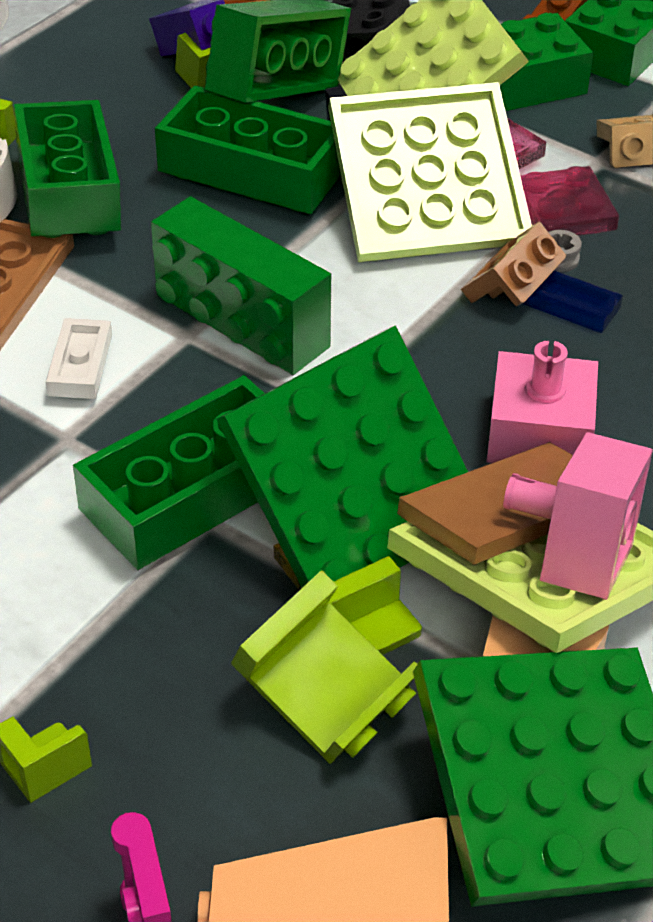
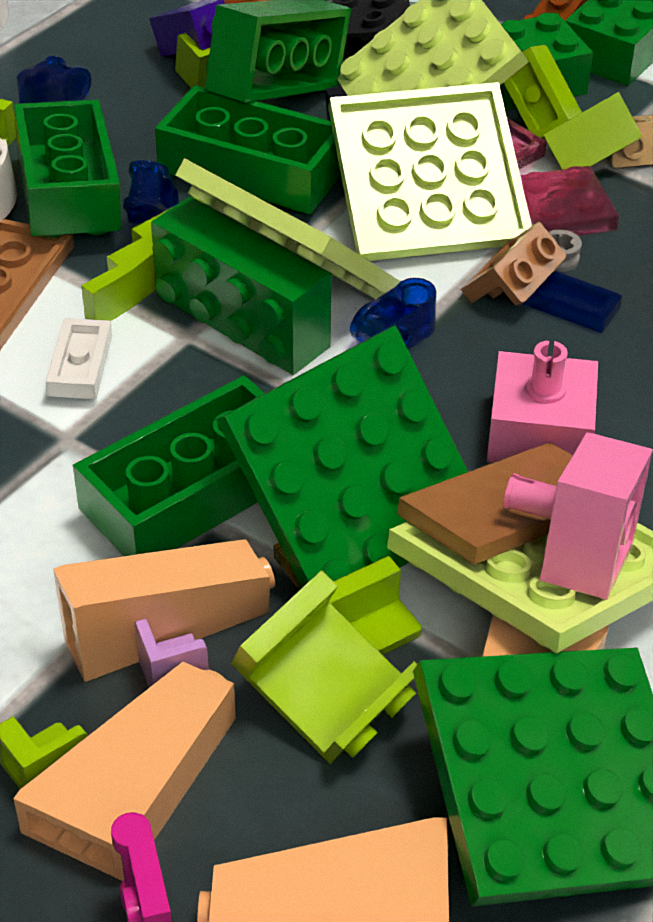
none -> light nougat slope [13,662,236,881]
none -> clear blue piece [16,55,92,104]
none -> light nougat slope [53,539,275,682]
none -> lime slope [81,197,207,321]
none -> clear blue piece [123,160,179,224]
none -> lavender panel [135,619,209,688]
none -> yellowish green plate [176,158,408,301]
none -> clear blue piece [350,278,437,349]
none -> lime panel [504,45,582,141]
none -> lime panel [543,92,641,178]

